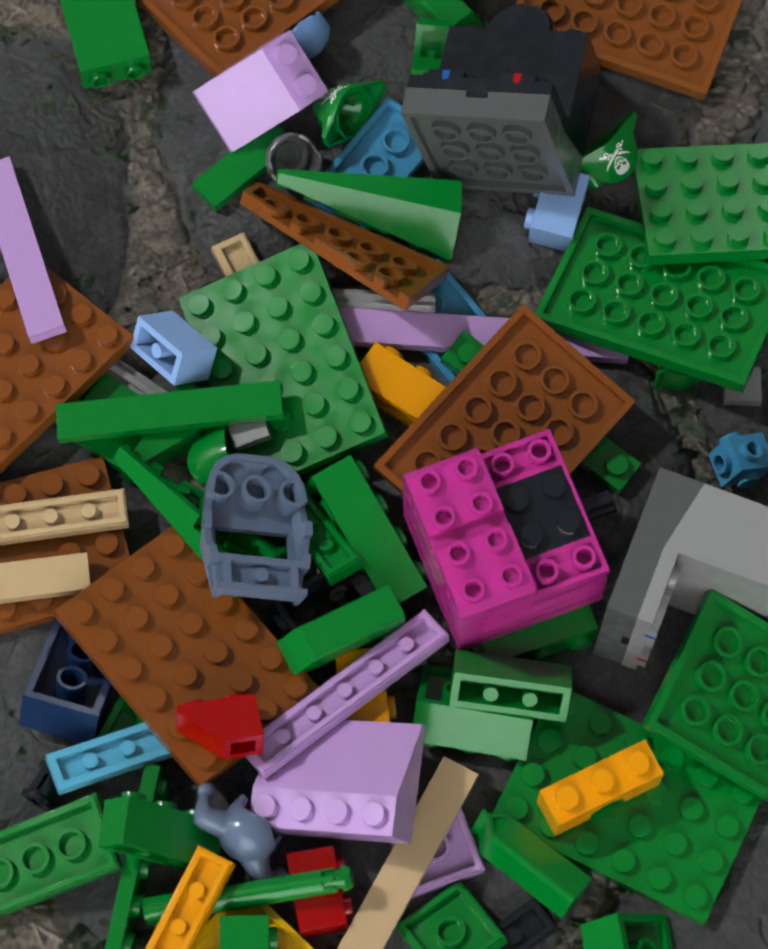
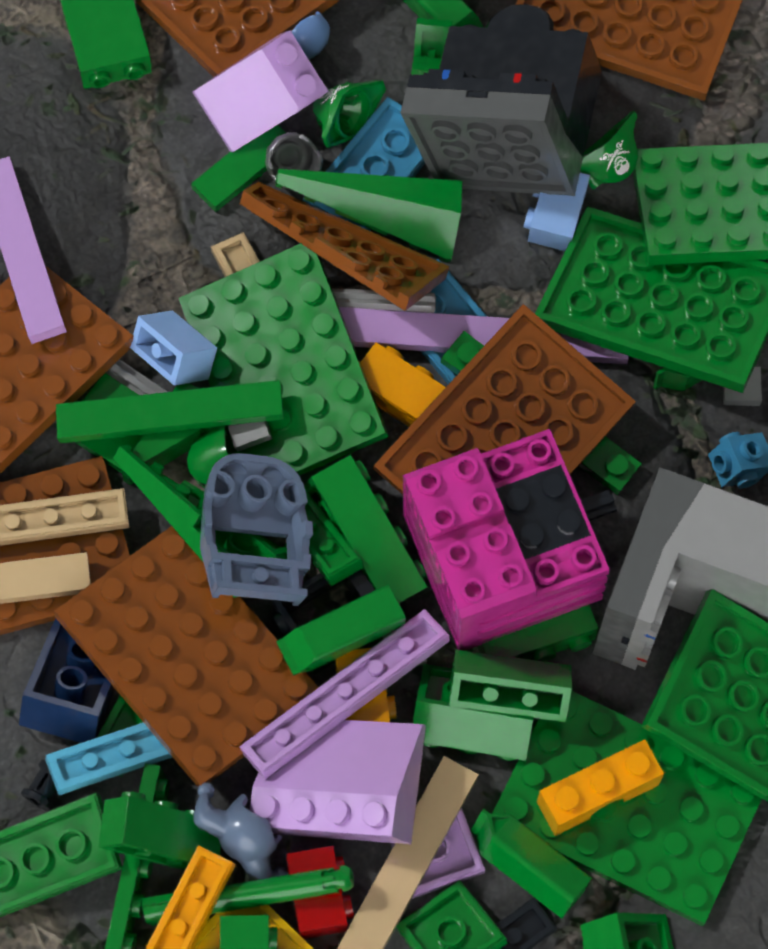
red slope [176,693,264,760] -> none

